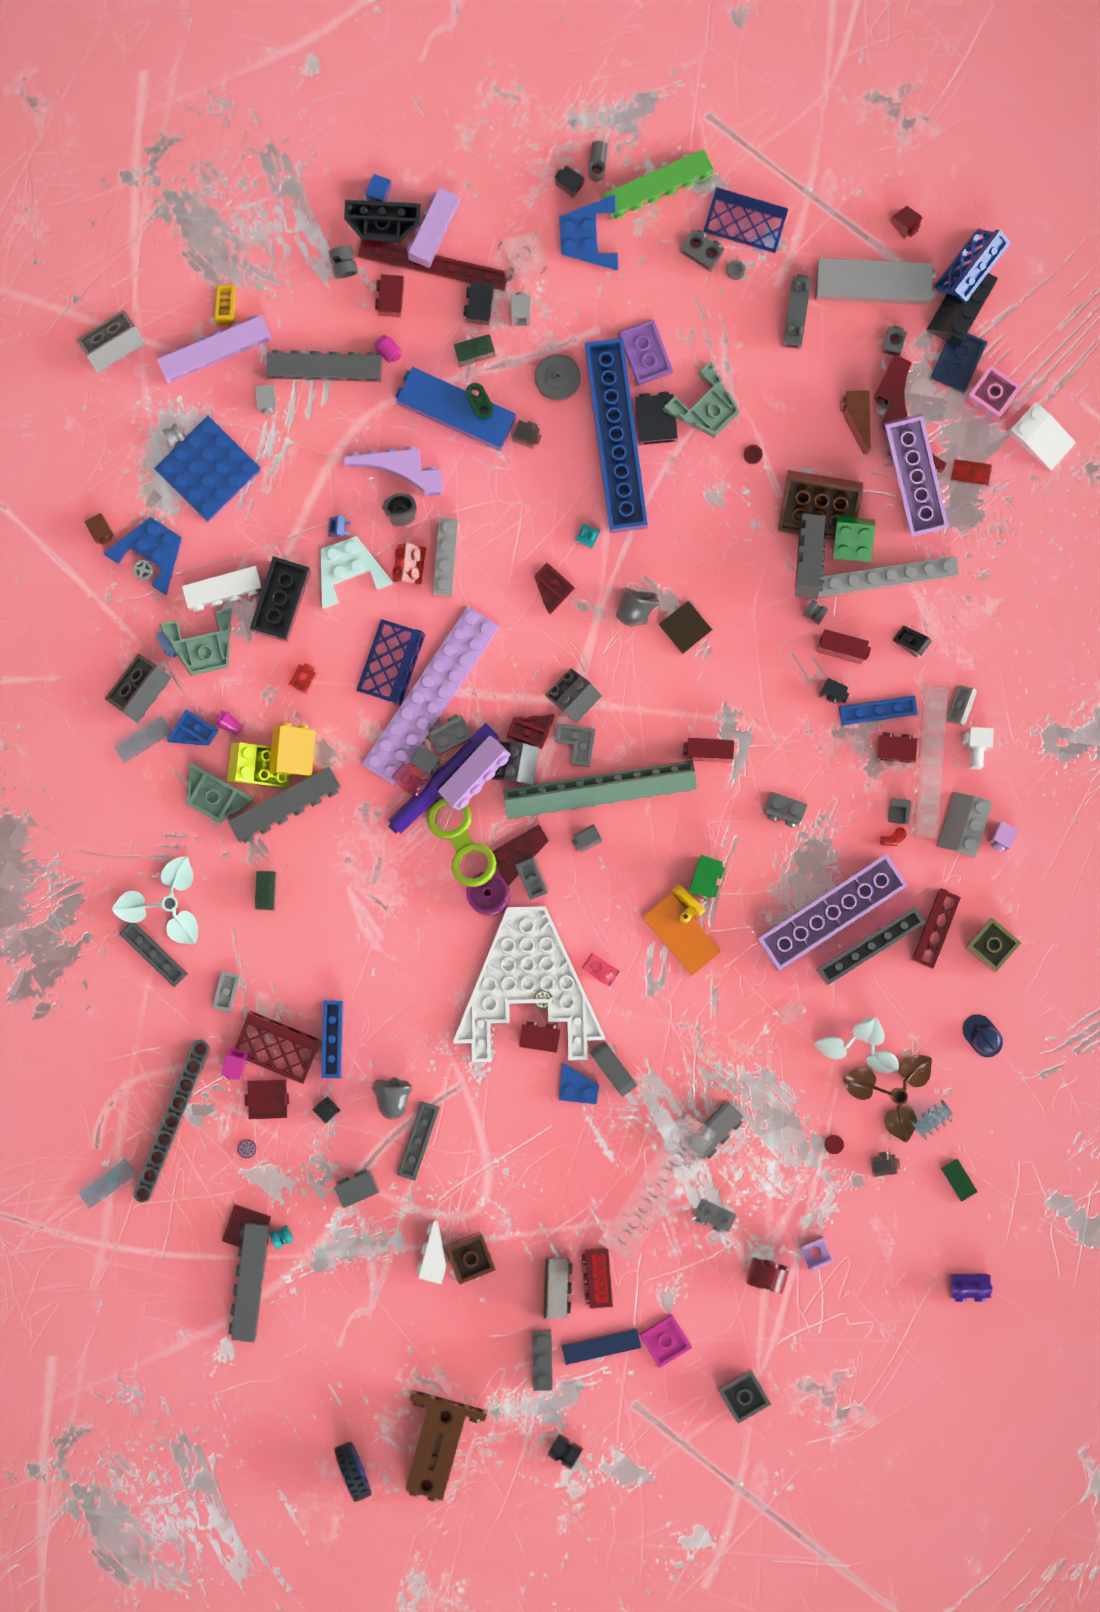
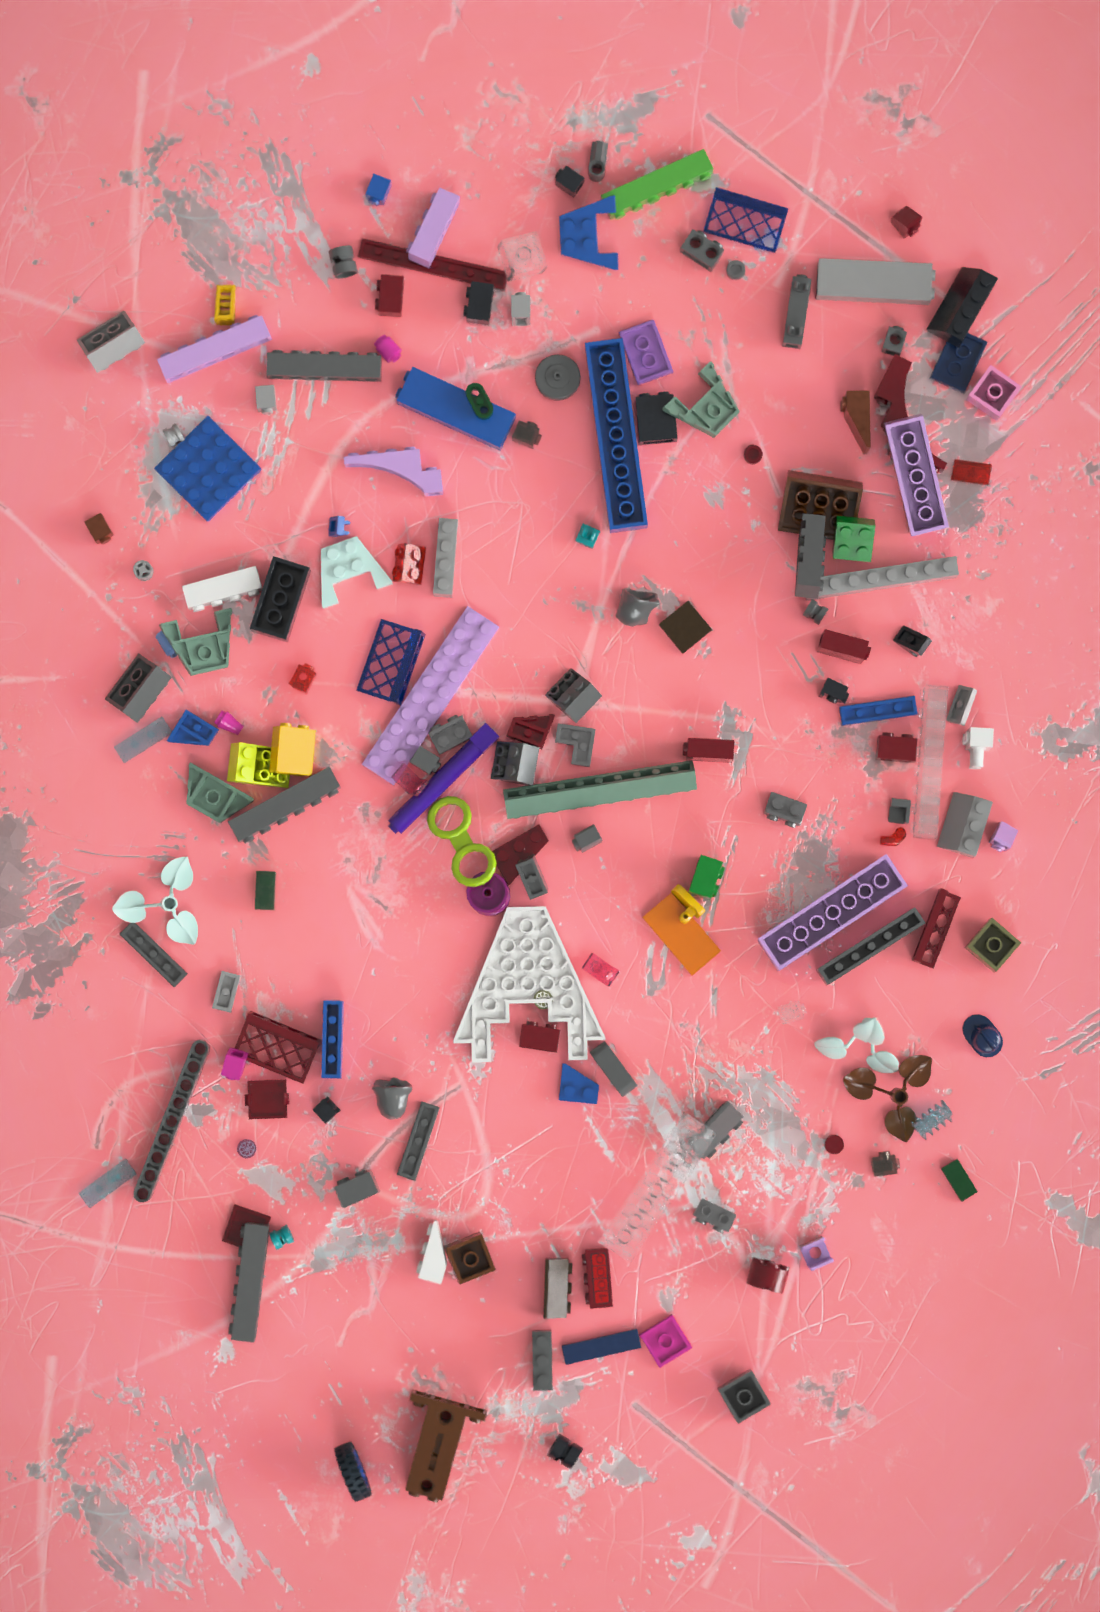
blue wing [104,517,183,595] -> none
black wedge [344,200,421,243] -> none
dark grey helmet [382,493,417,526] -> none
lavender brick [438,735,511,810] -> none
clear green brick [453,334,496,367] -> none
dark red wing [534,563,575,615] -> none
blue fence [933,228,1011,302] -> none
dark purple brick [950,1274,993,1302] -> none
white slope [1008,402,1076,471] -> none

